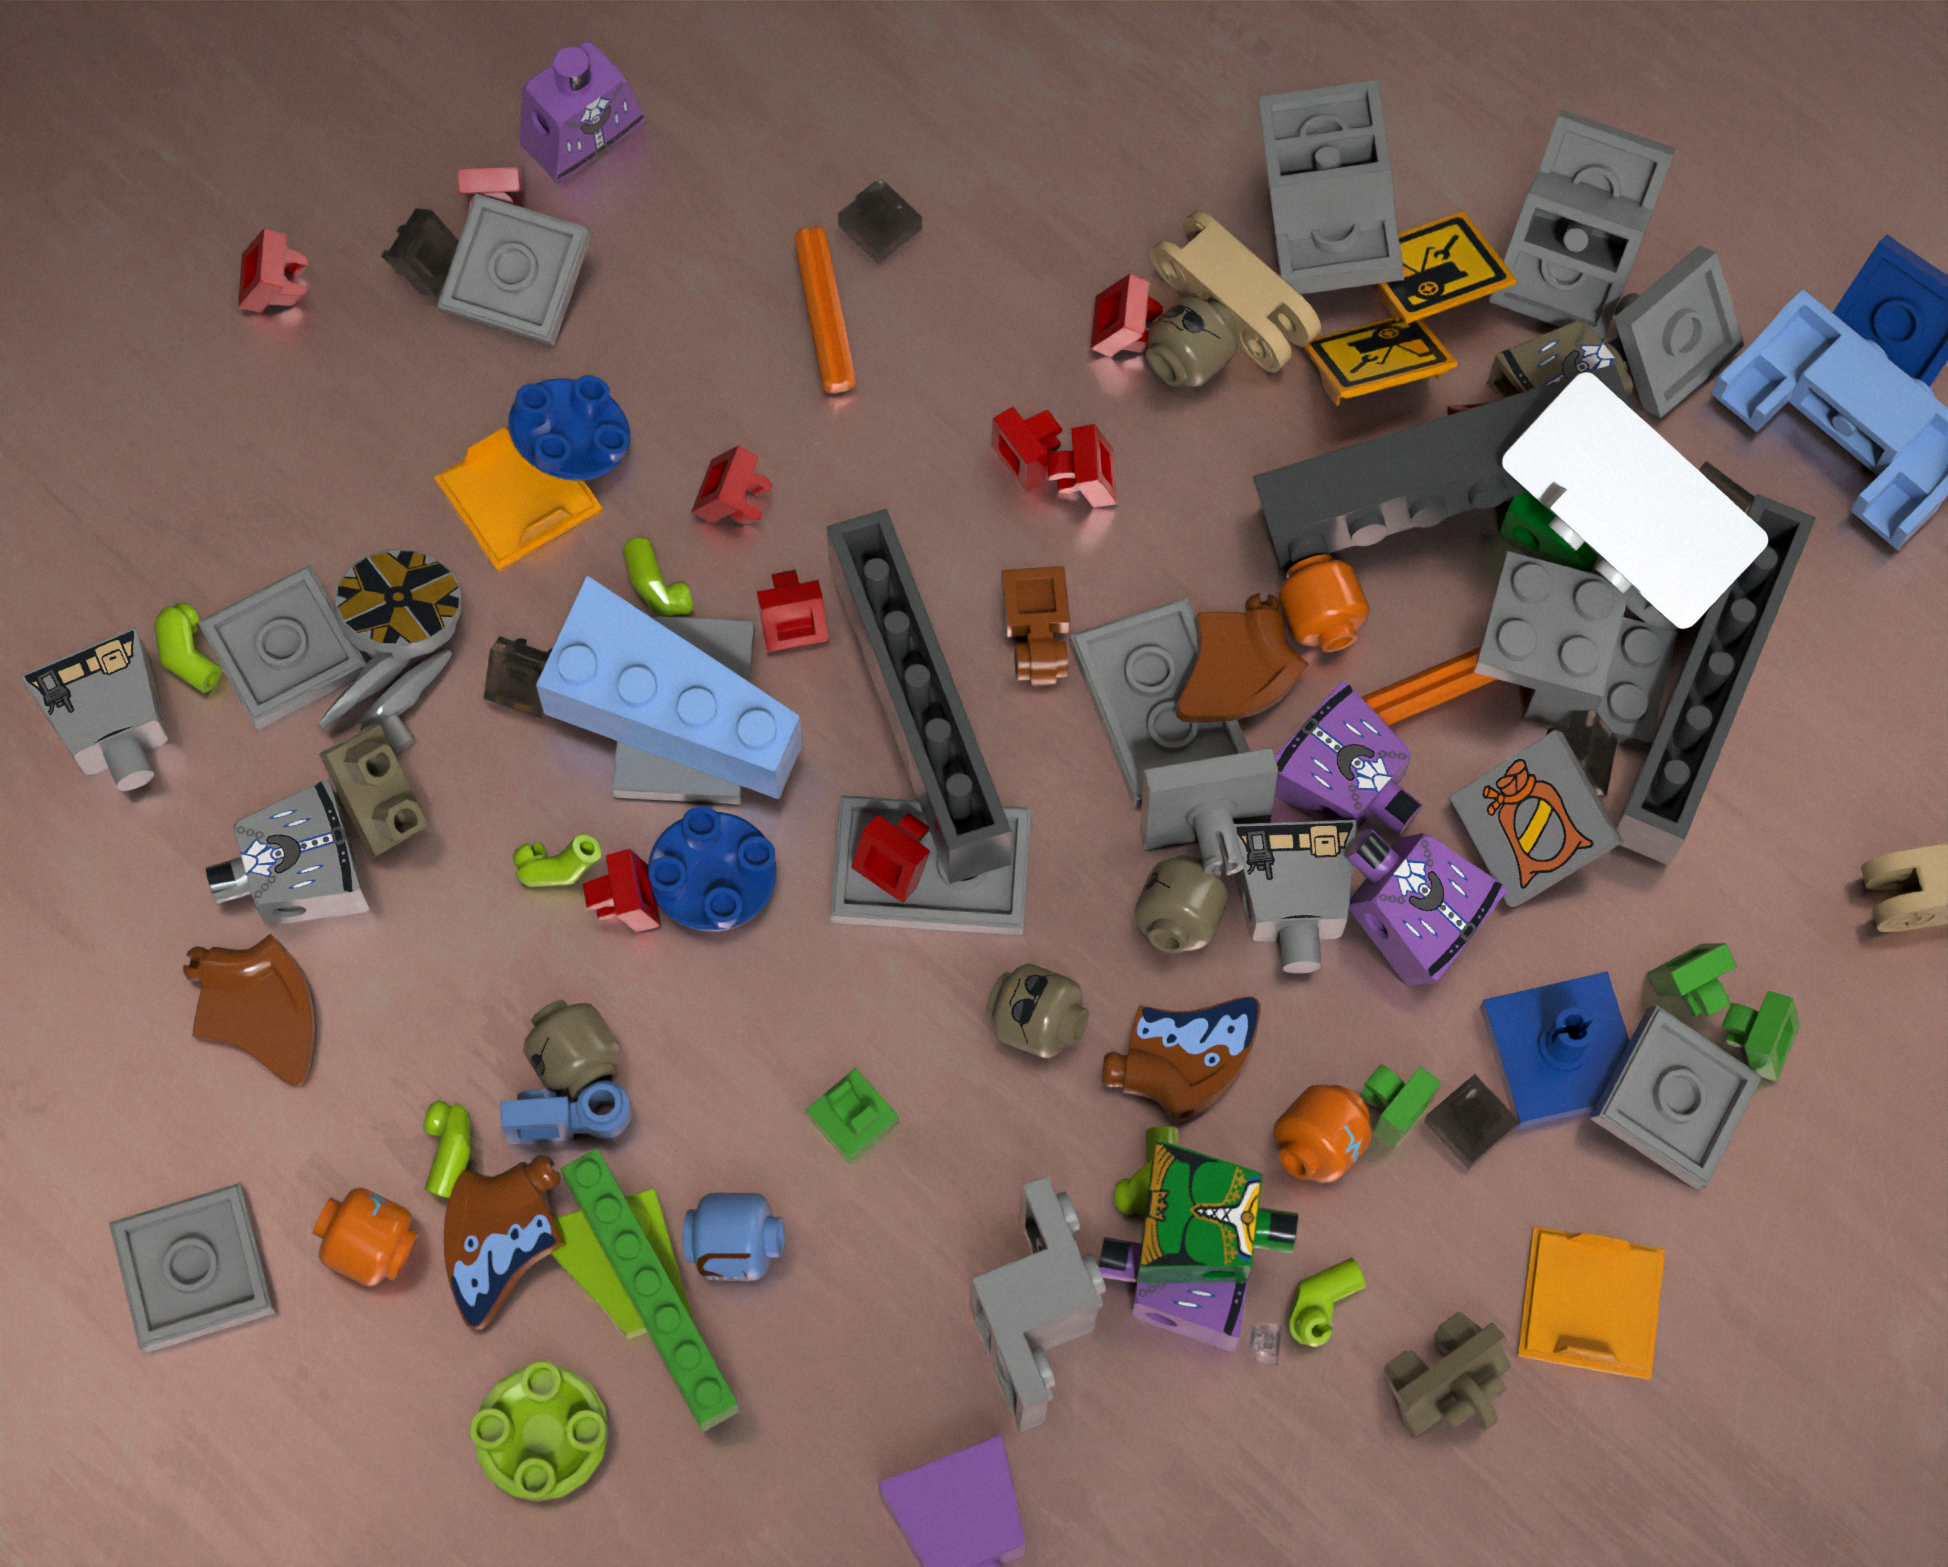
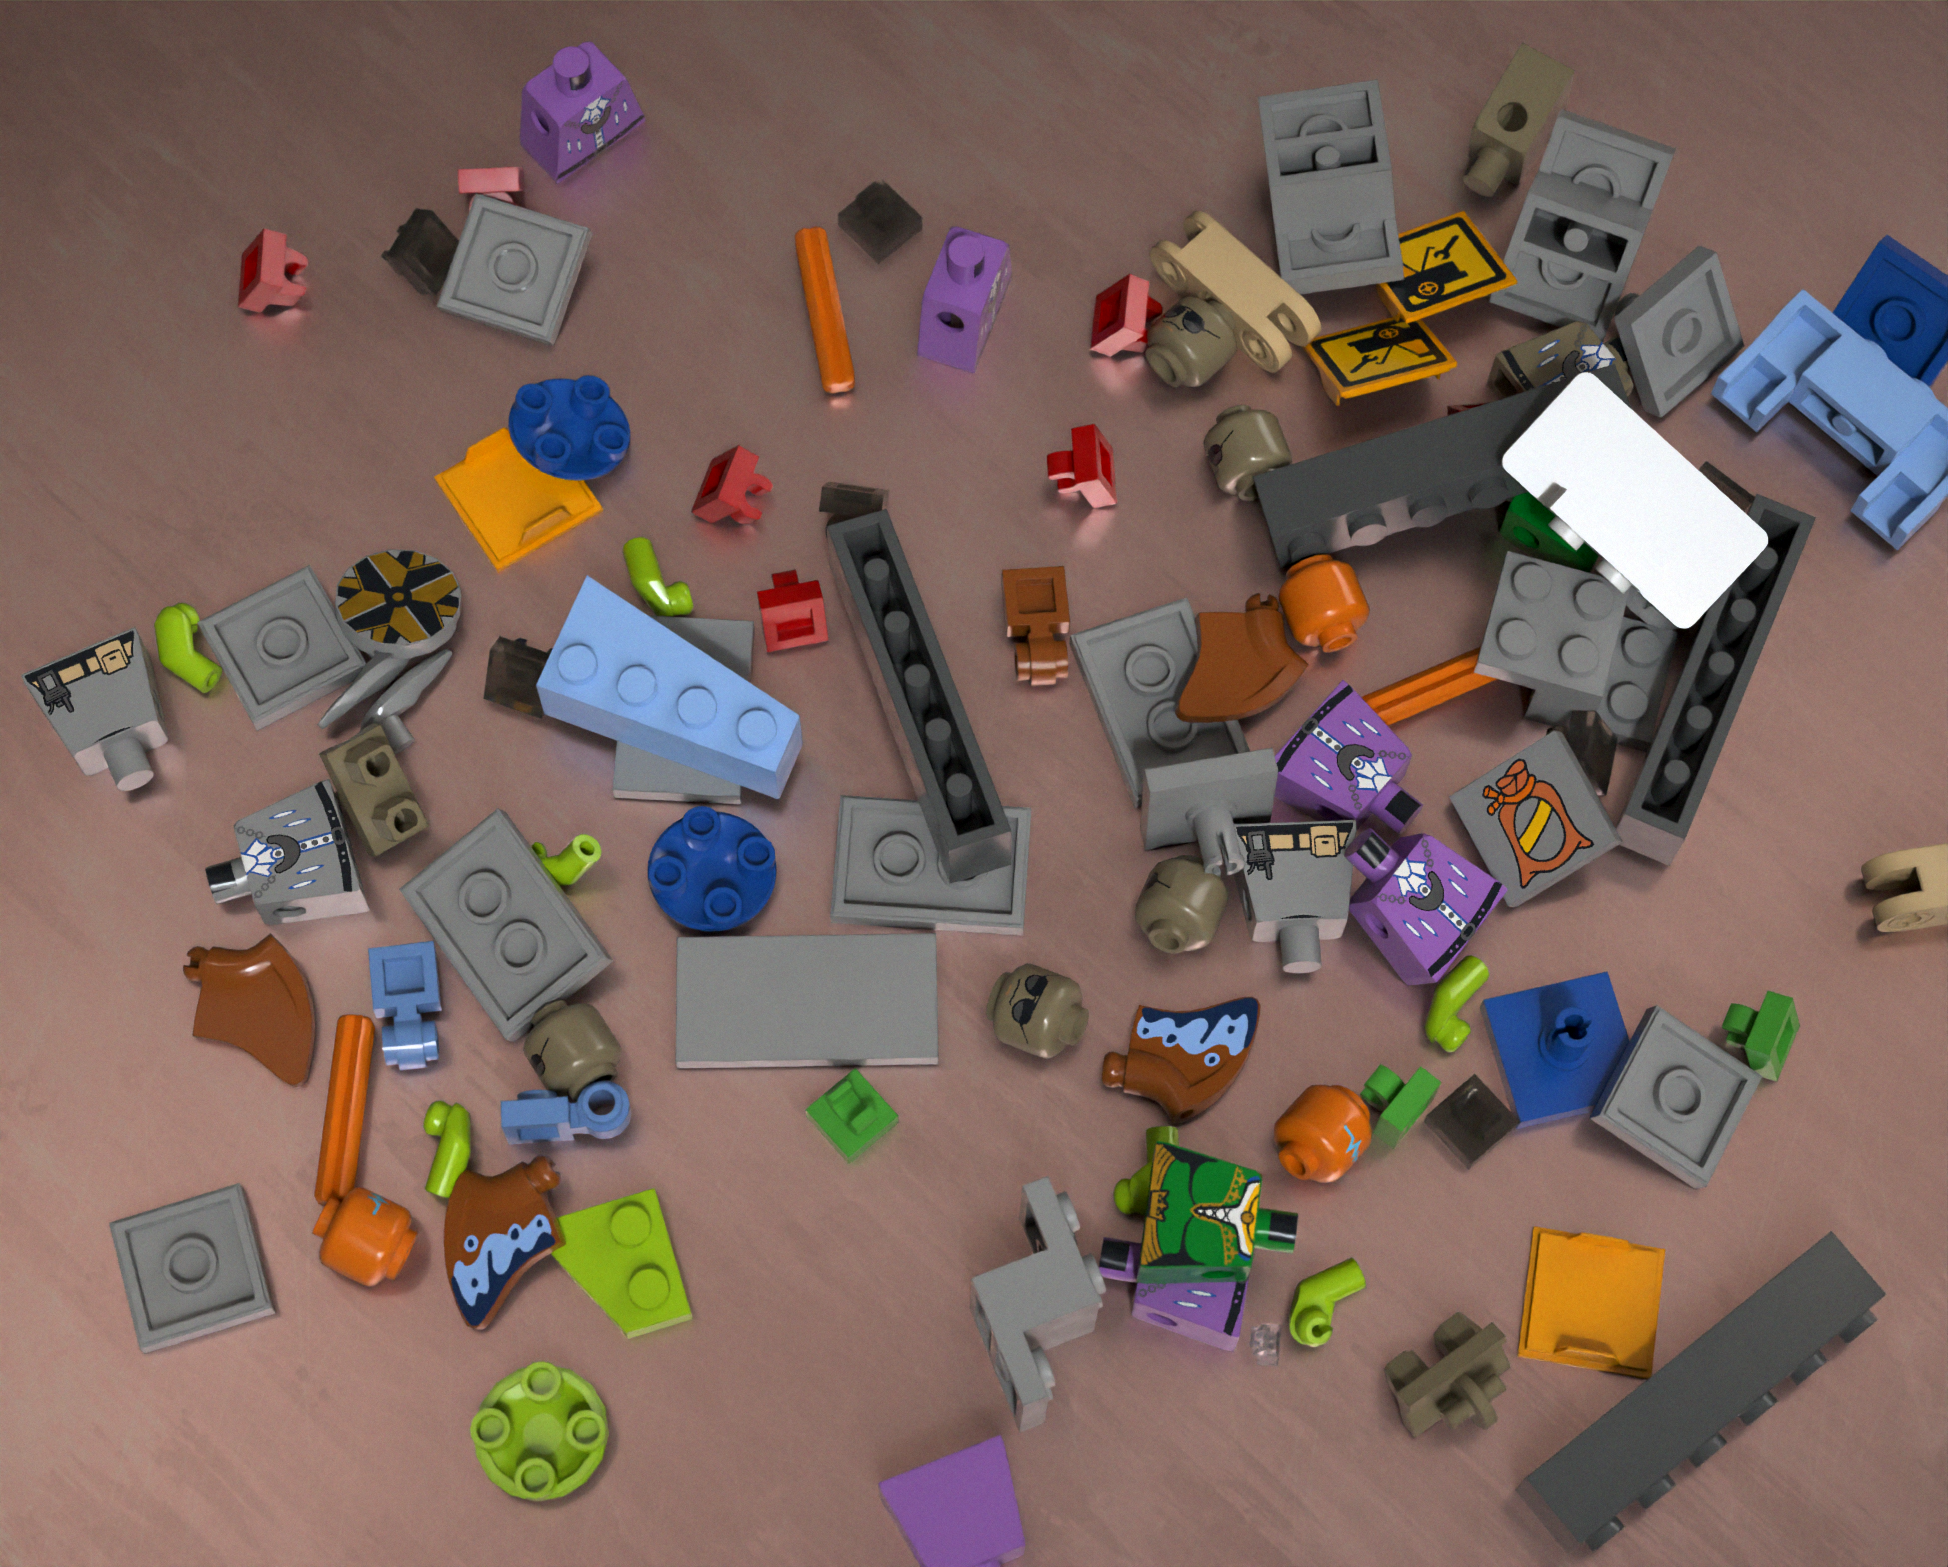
bright green piece [561,1148,740,1433] -> none
red tile [582,848,661,933] -> none
medium blue head [683,1193,785,1281] -> none
red tile [851,813,930,903] -> none
red tile [991,406,1063,492] -> none
bright green tile [1647,943,1737,1016] -> none
none -> orange axle [314,1014,375,1206]
none -> medium blue plate [368,941,442,1071]
none -> light grey tile [399,808,614,1042]
none -> light grey tile [676,933,938,1068]
none -> clear smoke tile [819,481,889,538]
none -> medium lavender torso [917,226,1012,373]
none -> dark tan head [1203,405,1293,501]
none -> lime arm [1424,955,1489,1052]
none -> dark tan torso [1462,43,1575,197]
none -> dark grey brick [1515,1231,1886,1555]

